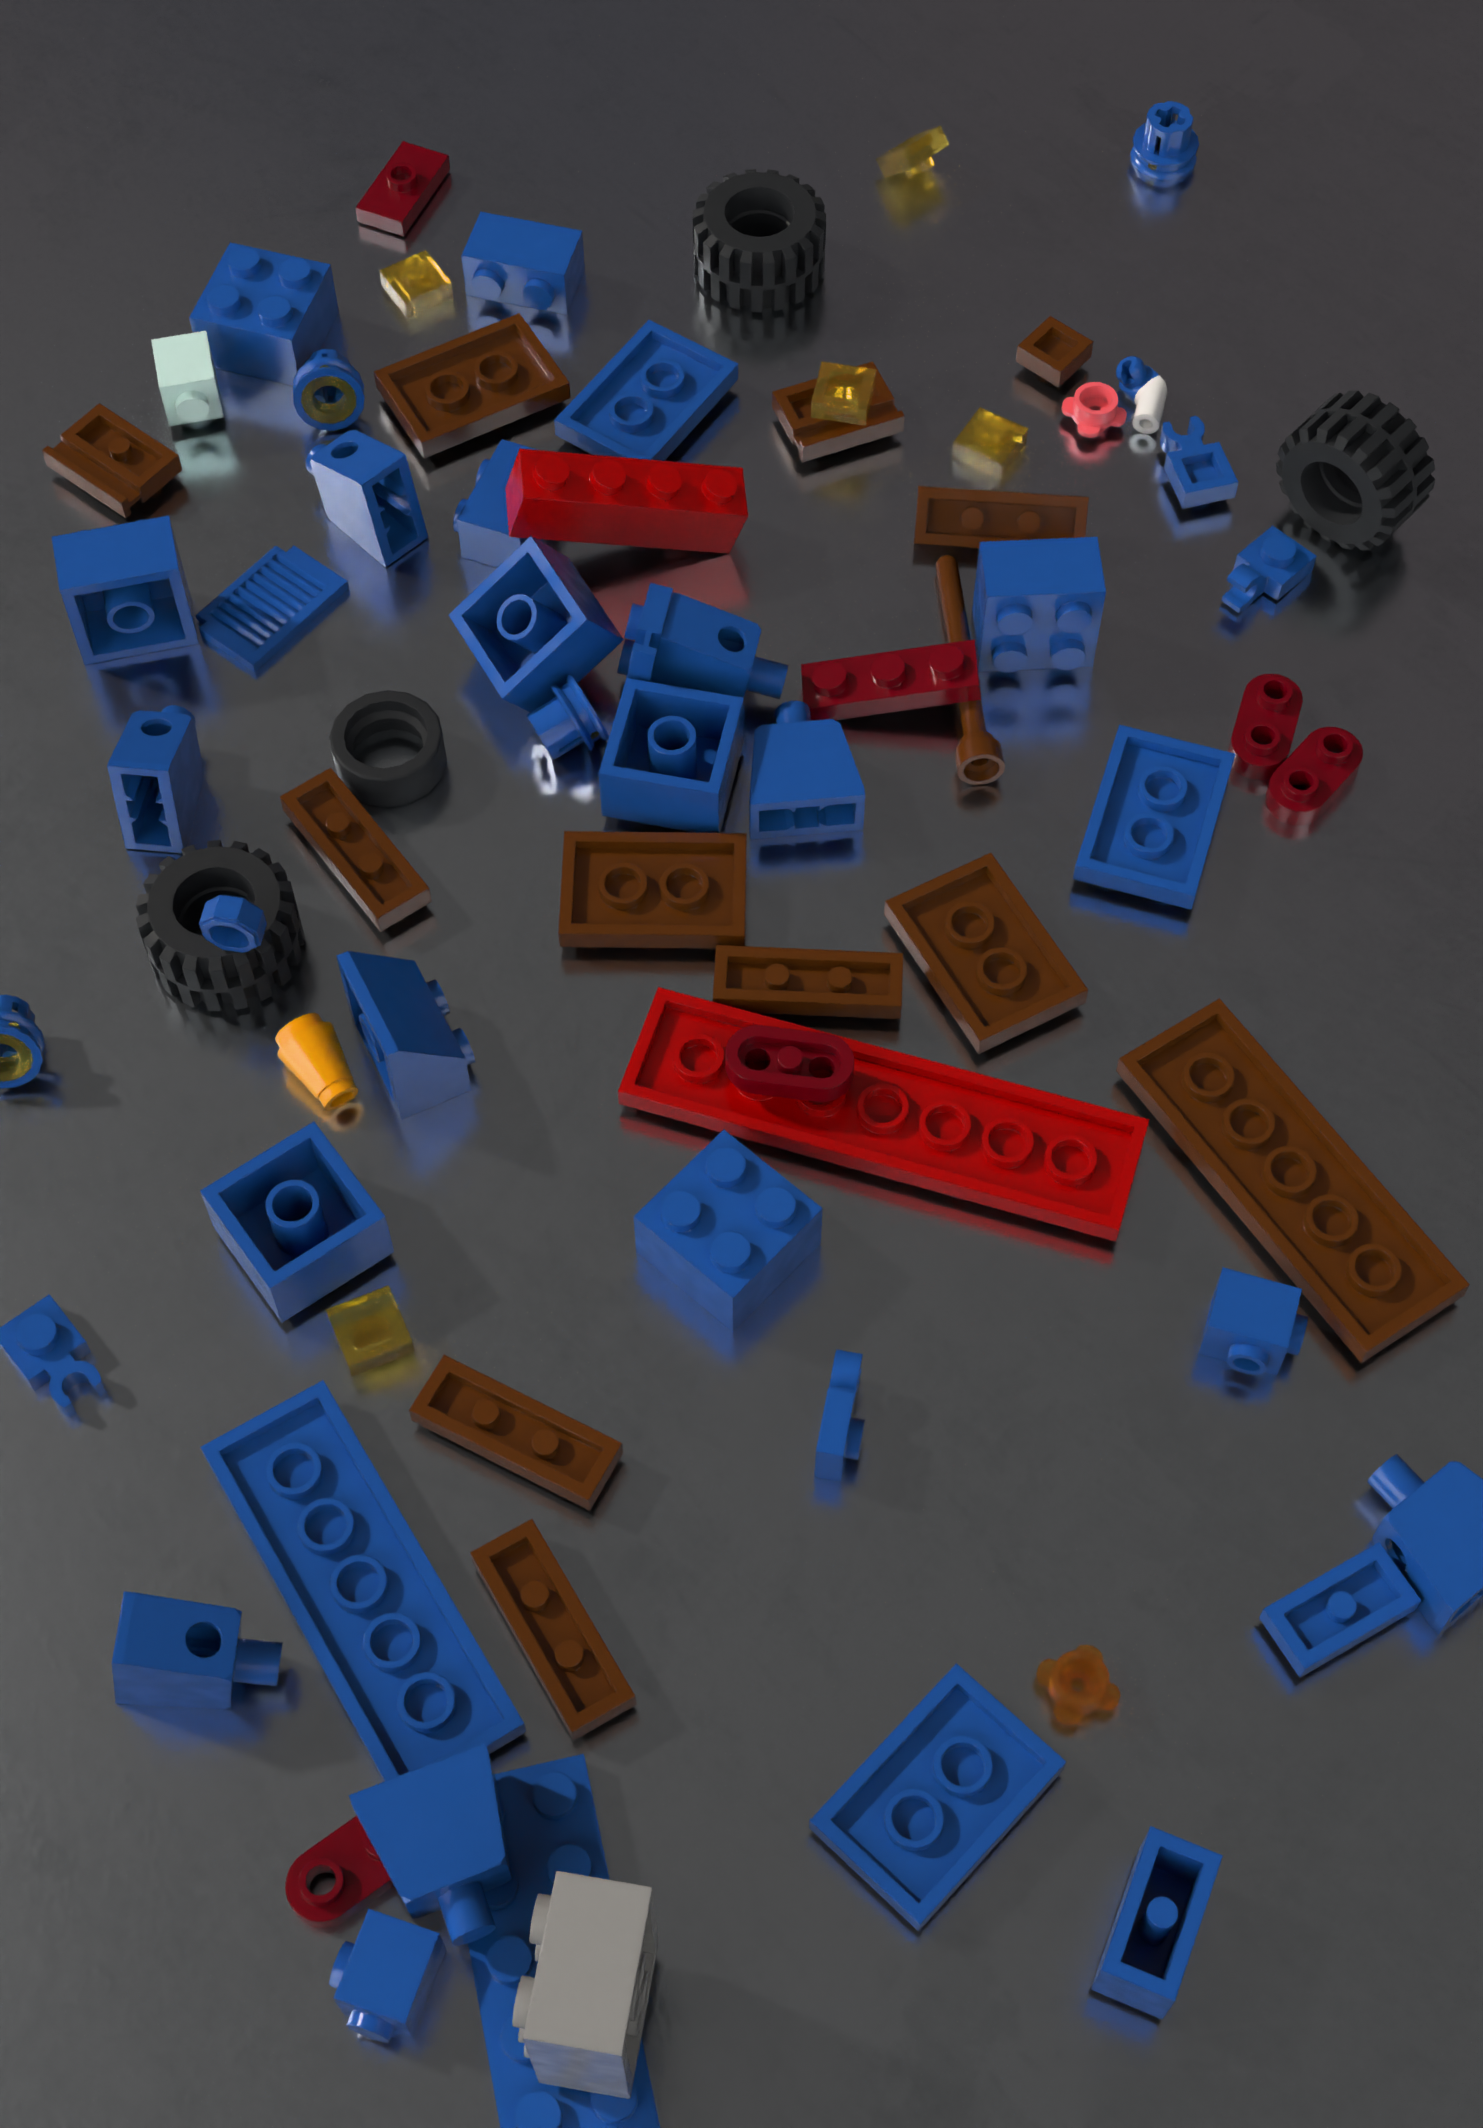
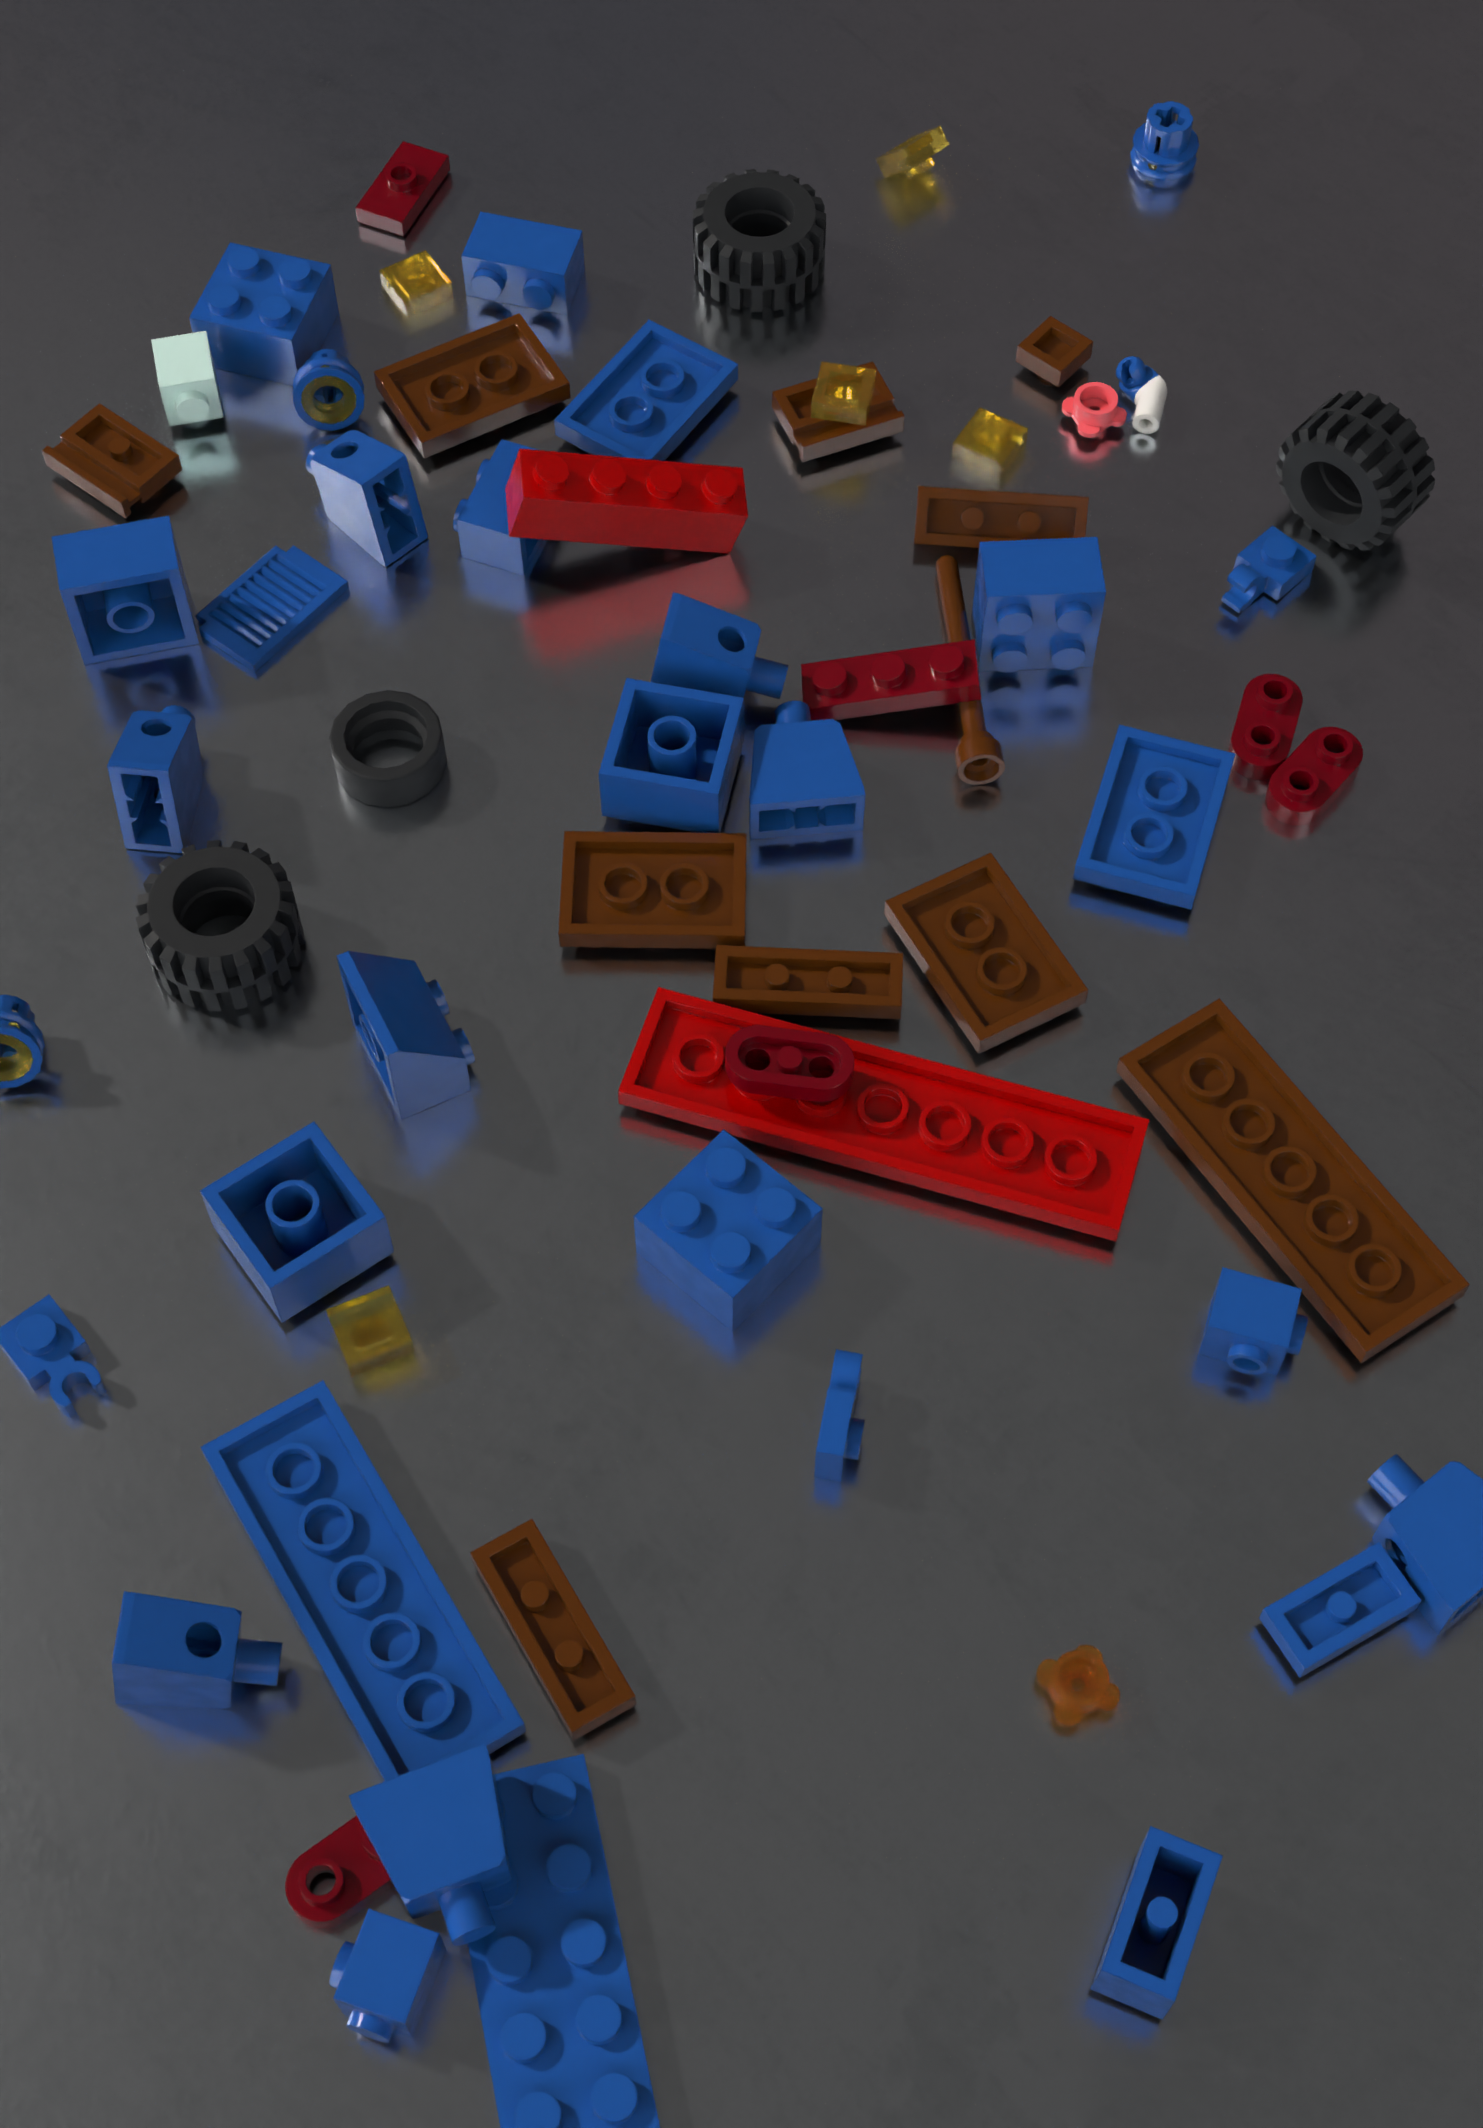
blue tile [199,895,267,953] -> none
light orange cone [275,1013,359,1111] -> none
reddish brown plate [280,768,432,932] -> none
reddish brown plate [409,1355,623,1511] -> none
blue brick [448,536,624,712] -> none
light grey brick [512,1871,659,2099] -> none
blue piece [526,674,609,760] -> none
blue plate [617,582,673,682] -> none
blue plate [809,1663,1067,1932] -> none
blue plate [1160,416,1239,509] -> none

